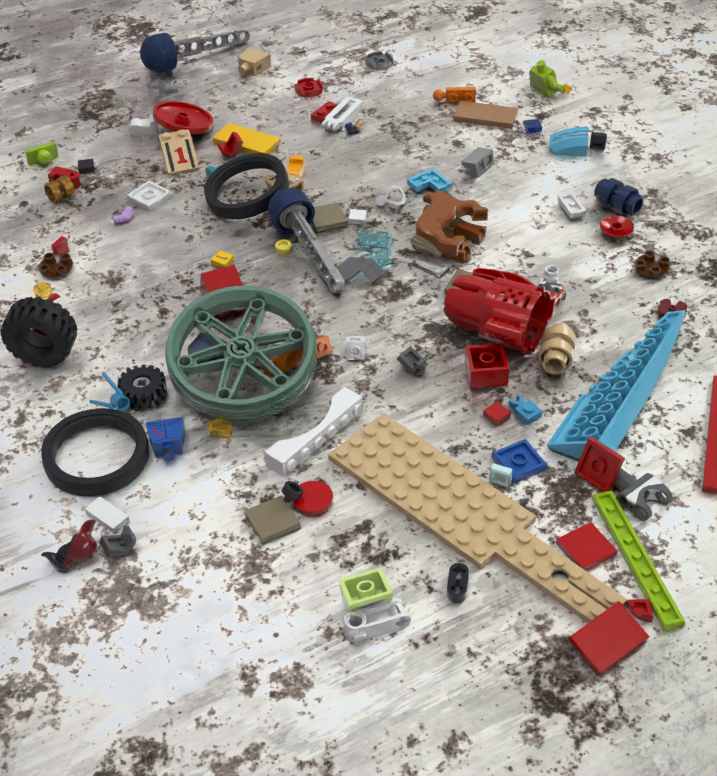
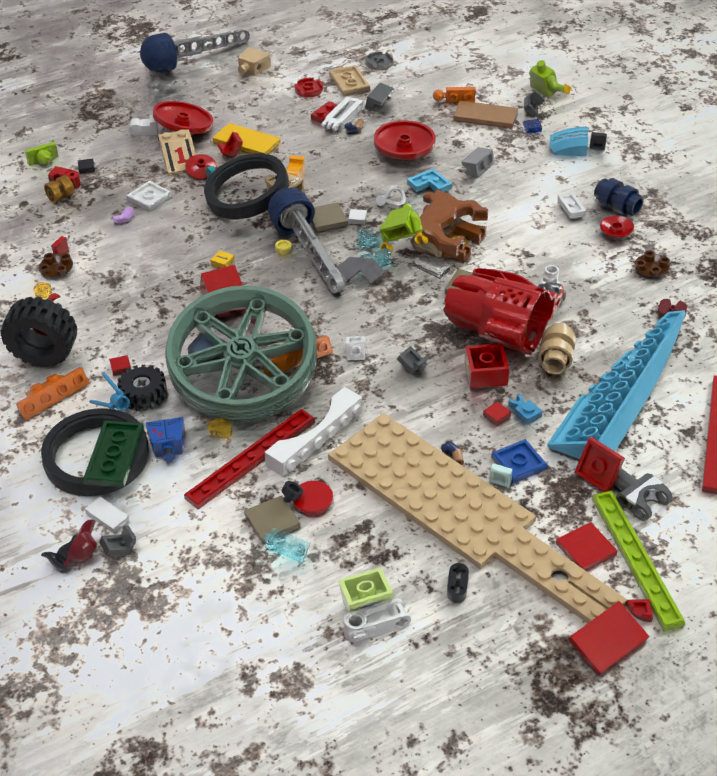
none -> orange bracket [16,367,89,420]
none -> dark green tile [83,420,144,487]
none -> red tile [109,355,131,376]
none -> red tile [184,409,315,510]
none -> red dish [185,154,217,180]
none -> clear light blue hinge [264,527,310,563]
none -> tan tile [329,65,370,96]
none -> dark grey hinge [365,82,394,112]
none -> red dish [374,120,436,160]
none -> lime torso [379,204,428,253]
none -> arm [441,441,464,465]
none -> dark grey bracket [524,90,545,118]

